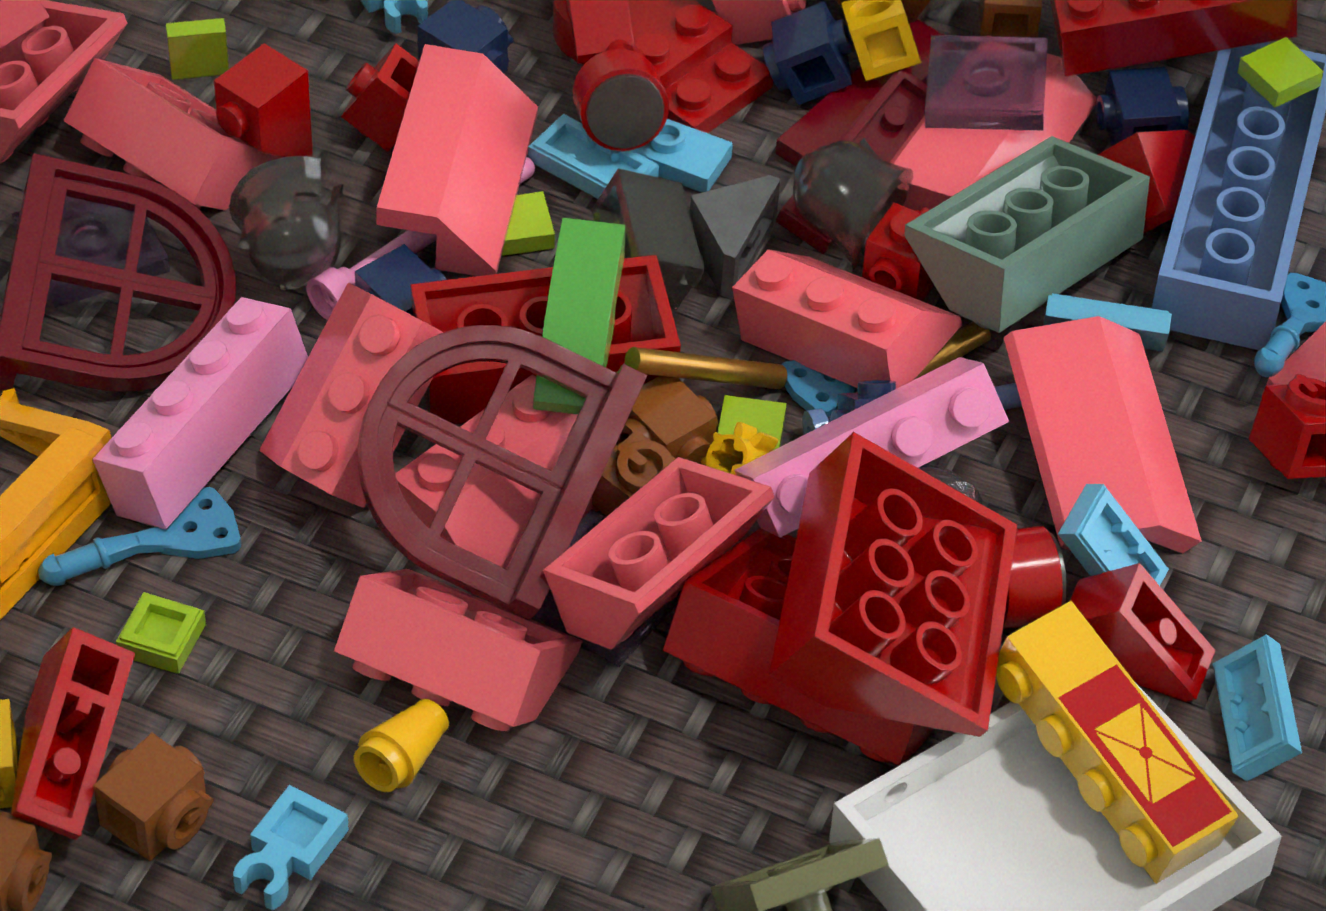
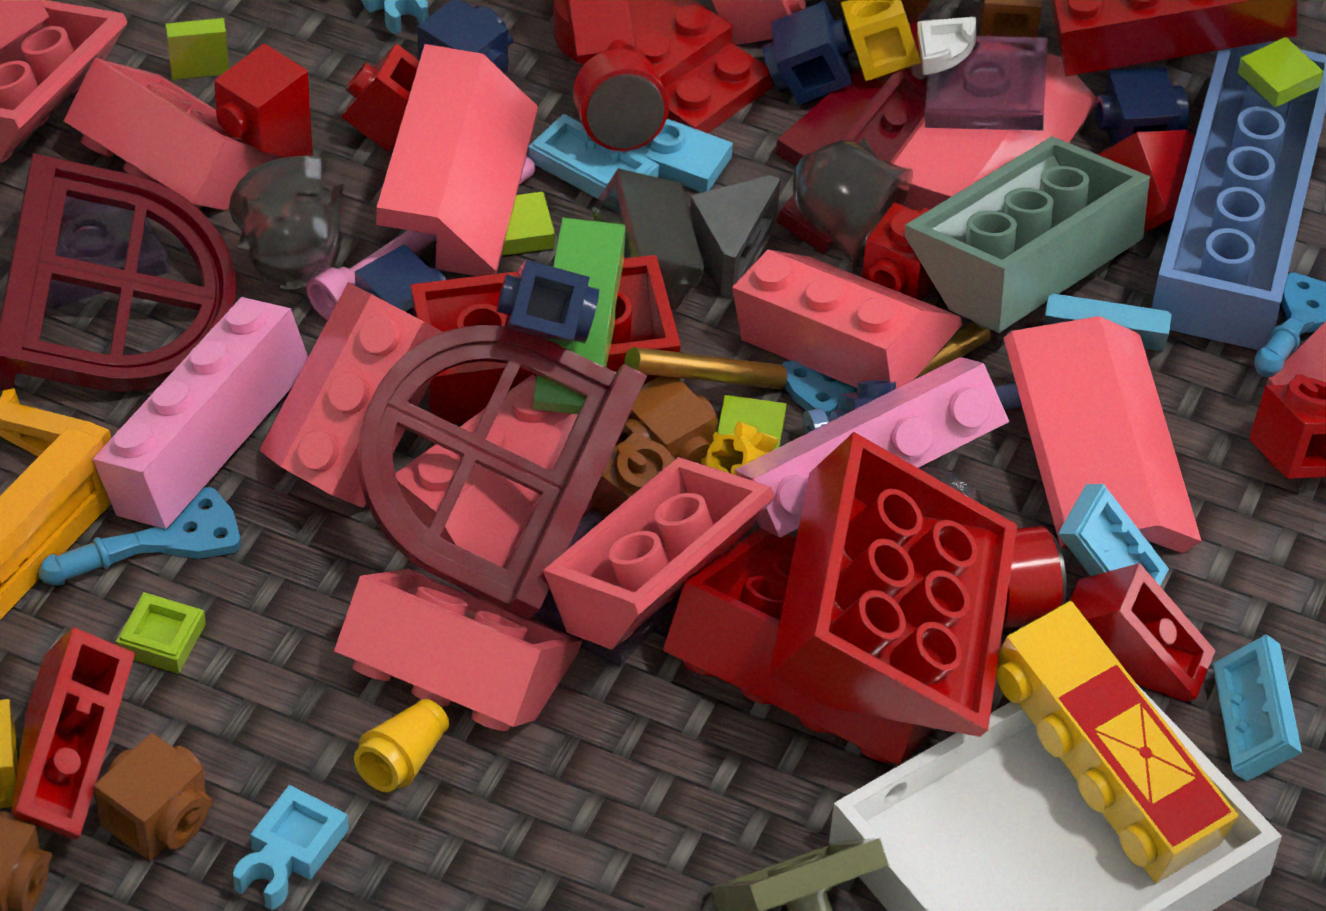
none -> dark blue brick [496,260,600,347]
none -> white tile [918,17,976,75]

